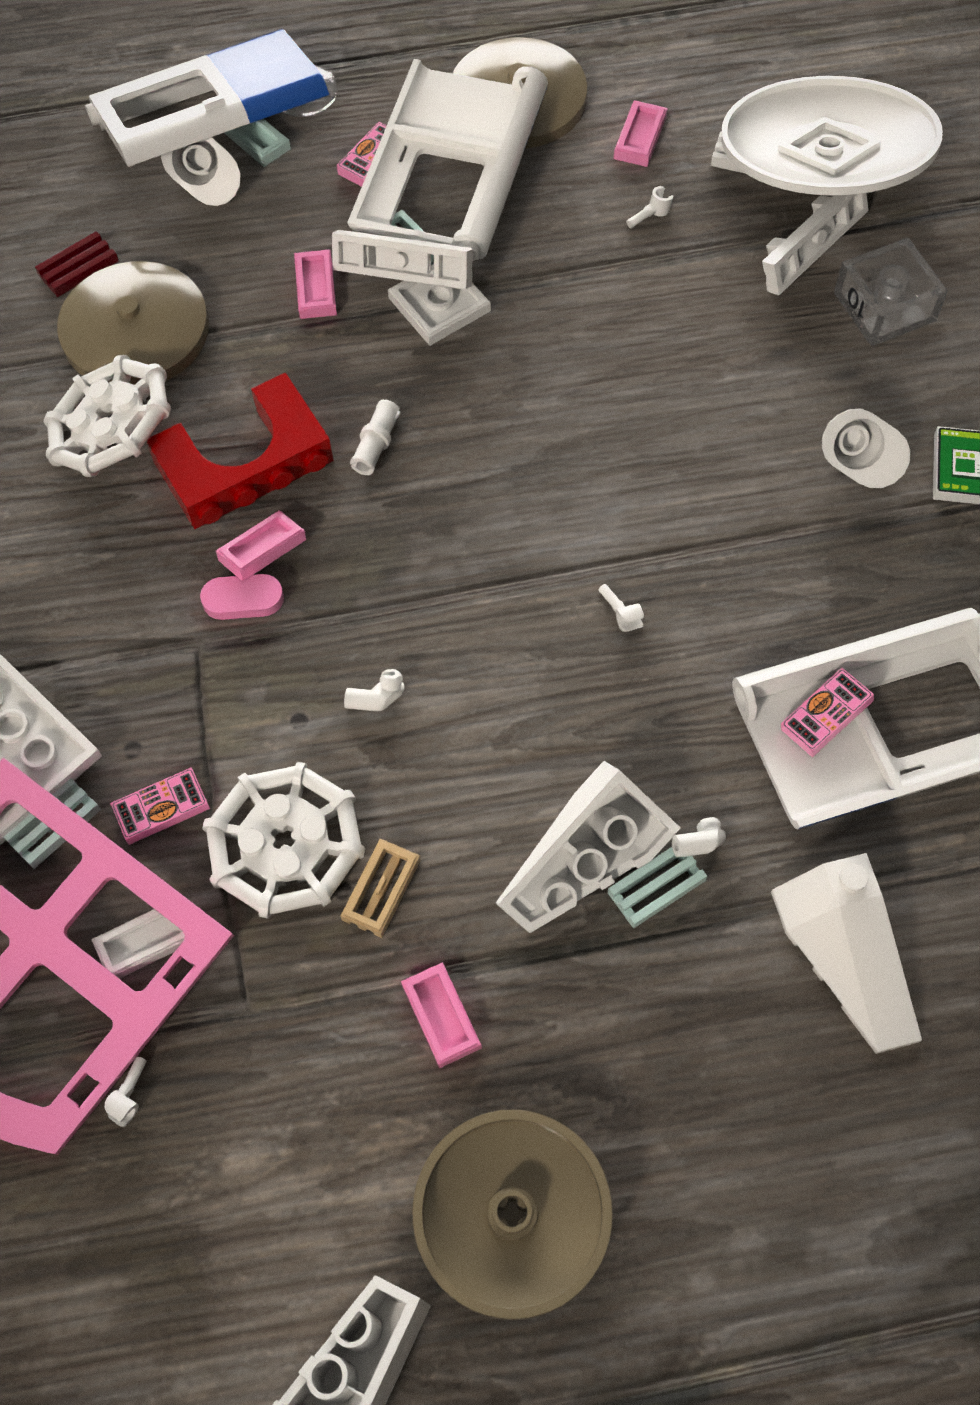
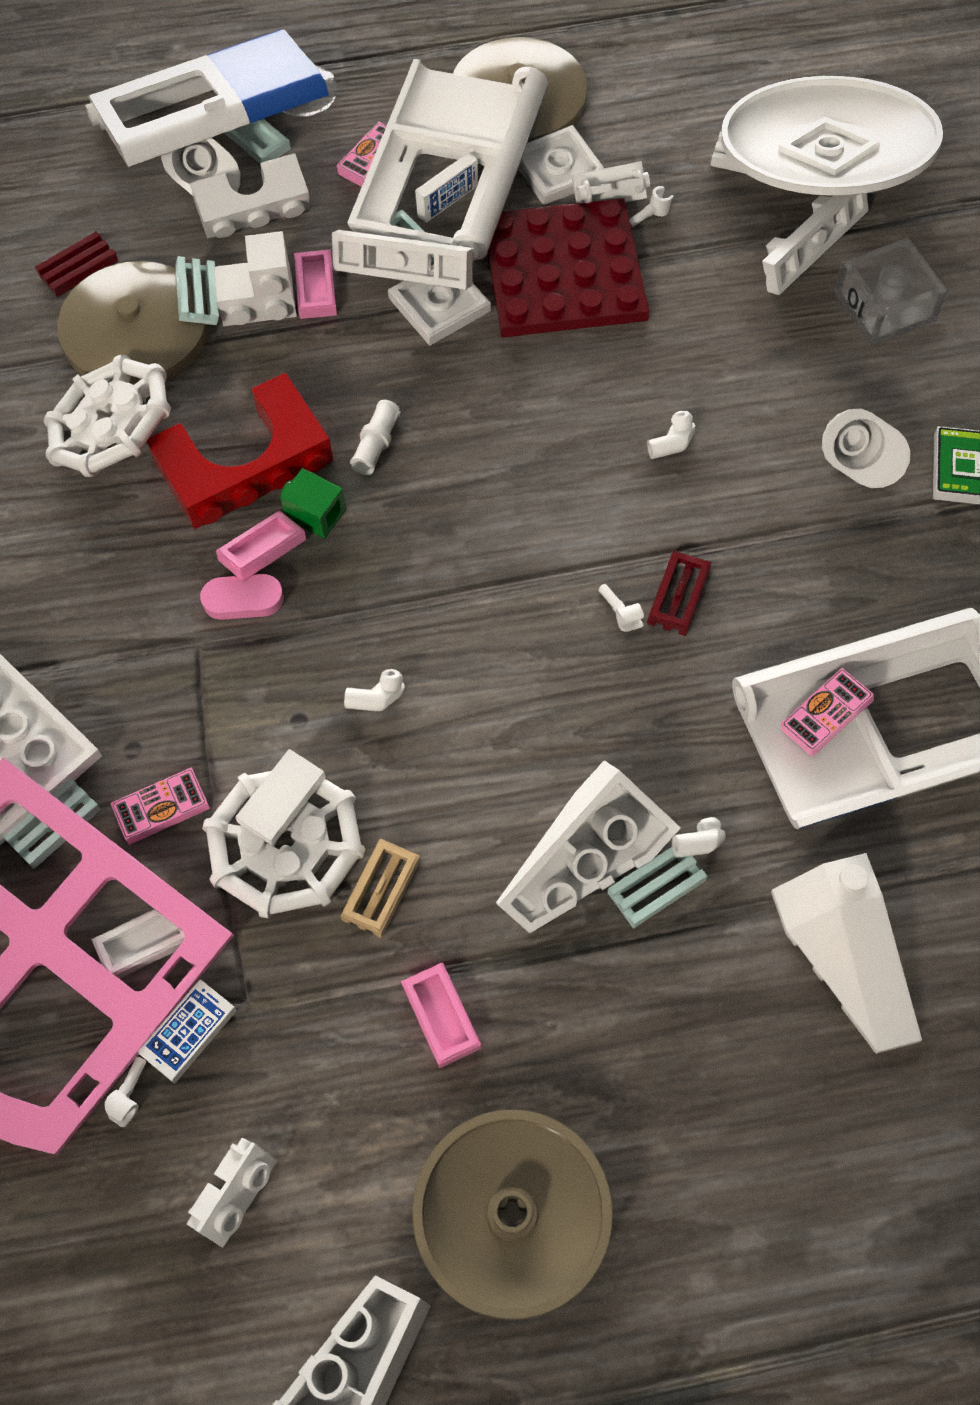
bright pink tile [614,100,667,167] -> none
none -> tile [137,979,237,1084]
none -> light aqua tile [175,256,219,325]
none -> white hinge [187,1138,278,1248]
none -> white arch [190,153,310,239]
none -> white brick [214,231,297,326]
none -> white tile [235,749,326,846]
none -> green brick [280,468,347,539]
none -> tile [415,153,478,223]
none -> dark red plate [487,198,649,338]
none -> white tile [518,125,604,206]
none -> white hinge [572,161,650,203]
none -> white arm [647,411,695,459]
none -> dark red tile [647,550,712,636]

